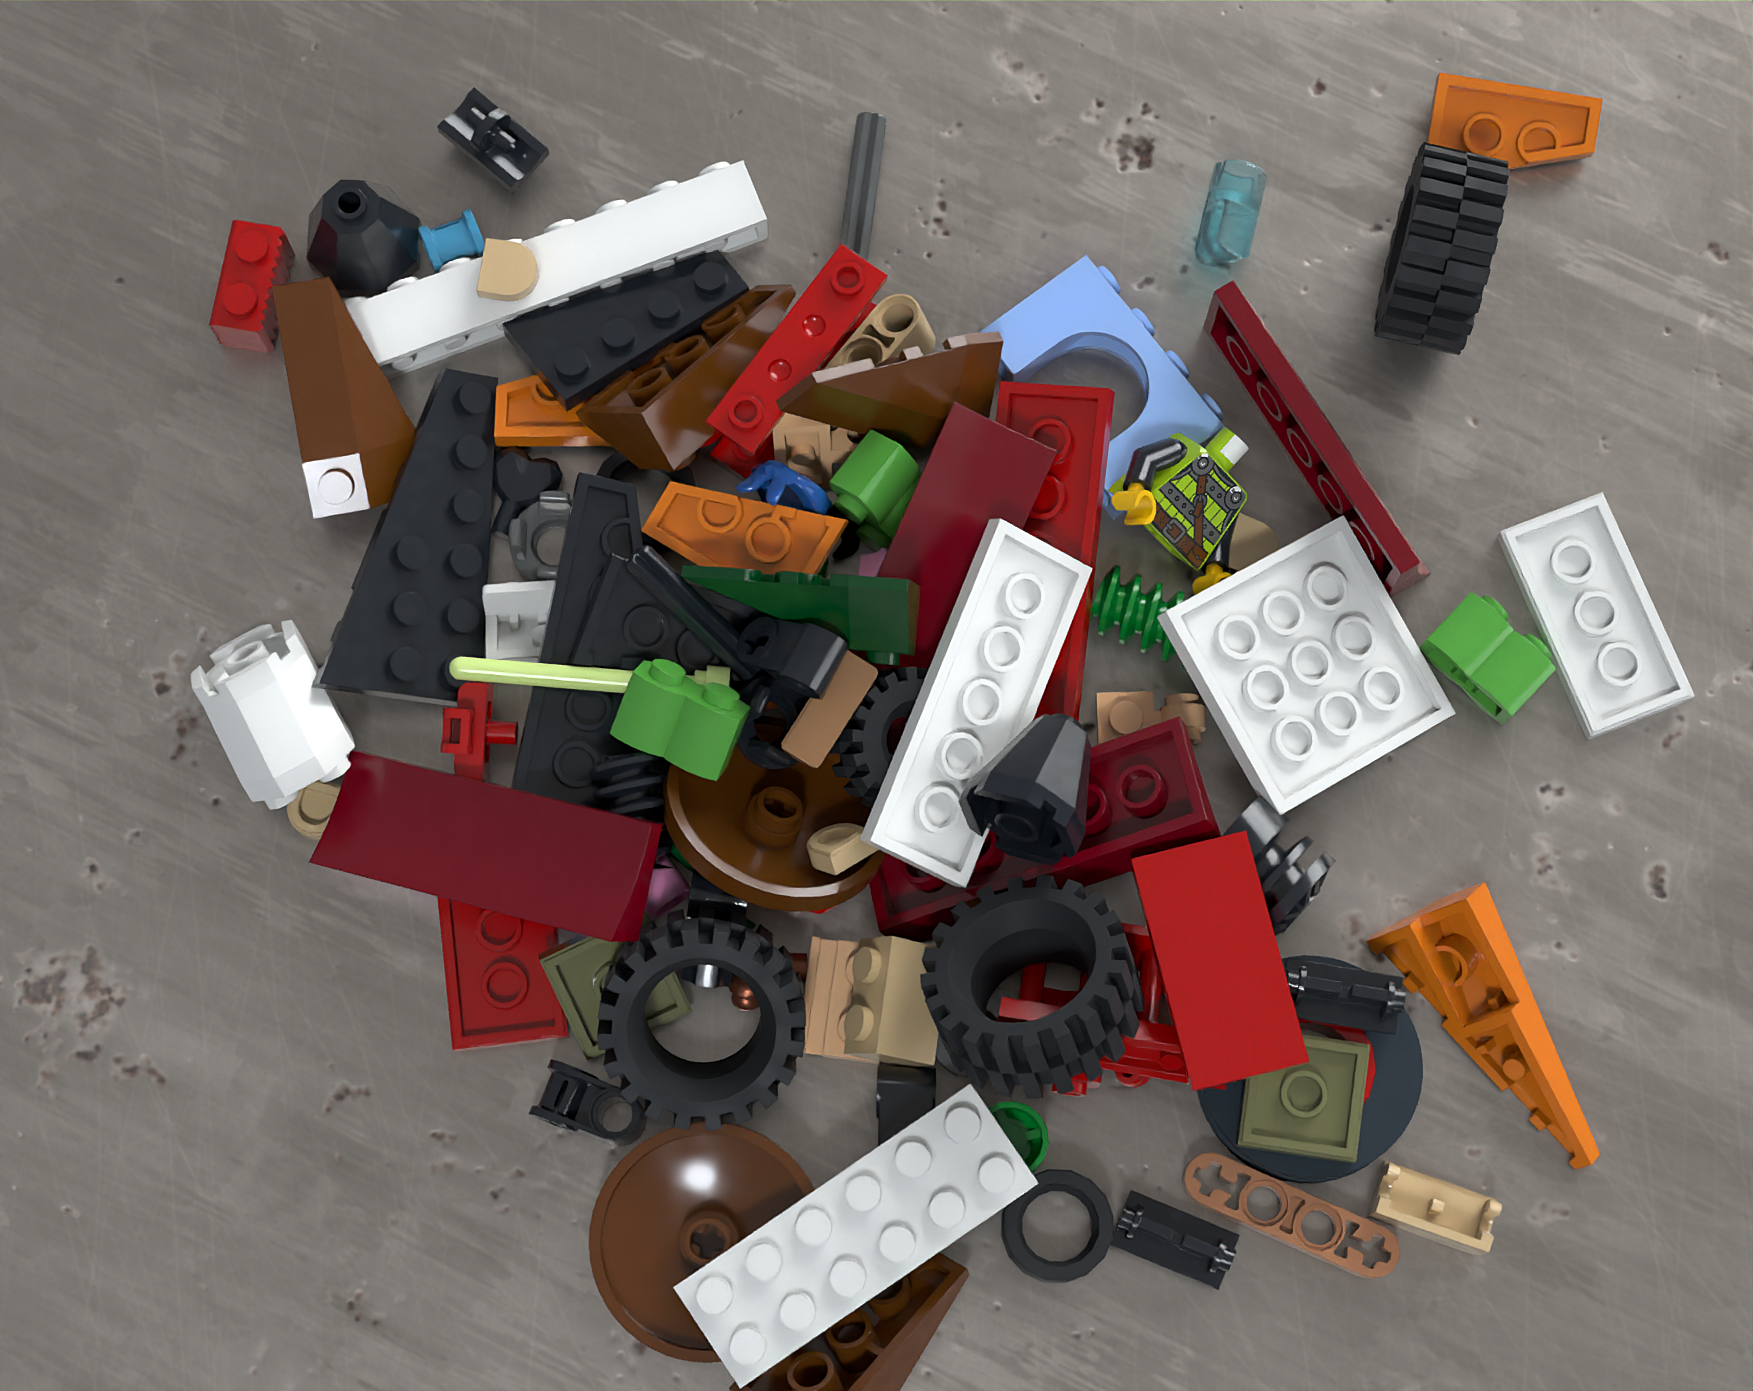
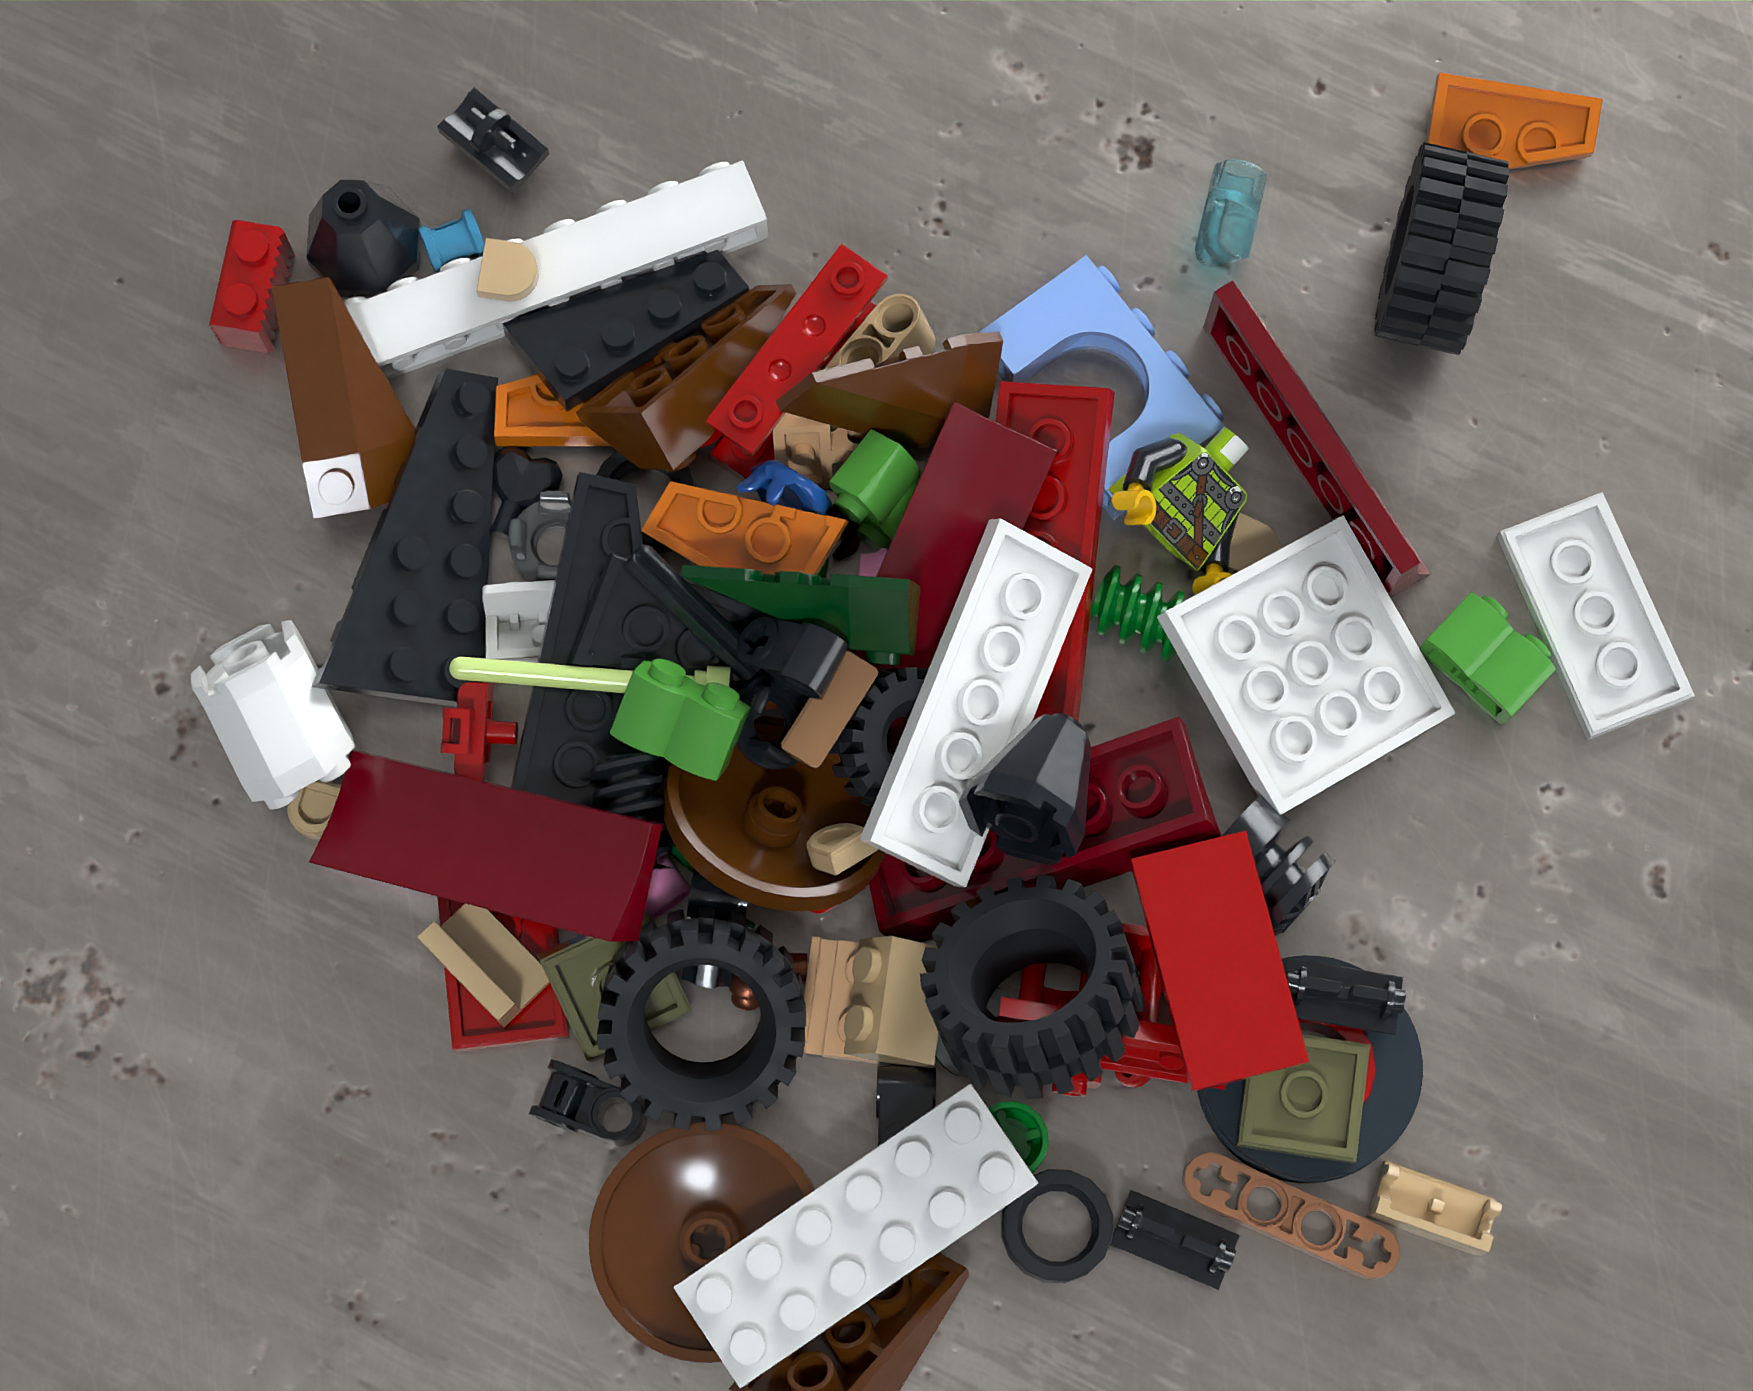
dark grey axle [839,112,886,261] -> none
light nougat plate [1096,691,1206,745] -> none
orange wedge [1366,882,1600,1170] -> none
none -> tan panel [417,904,550,1027]

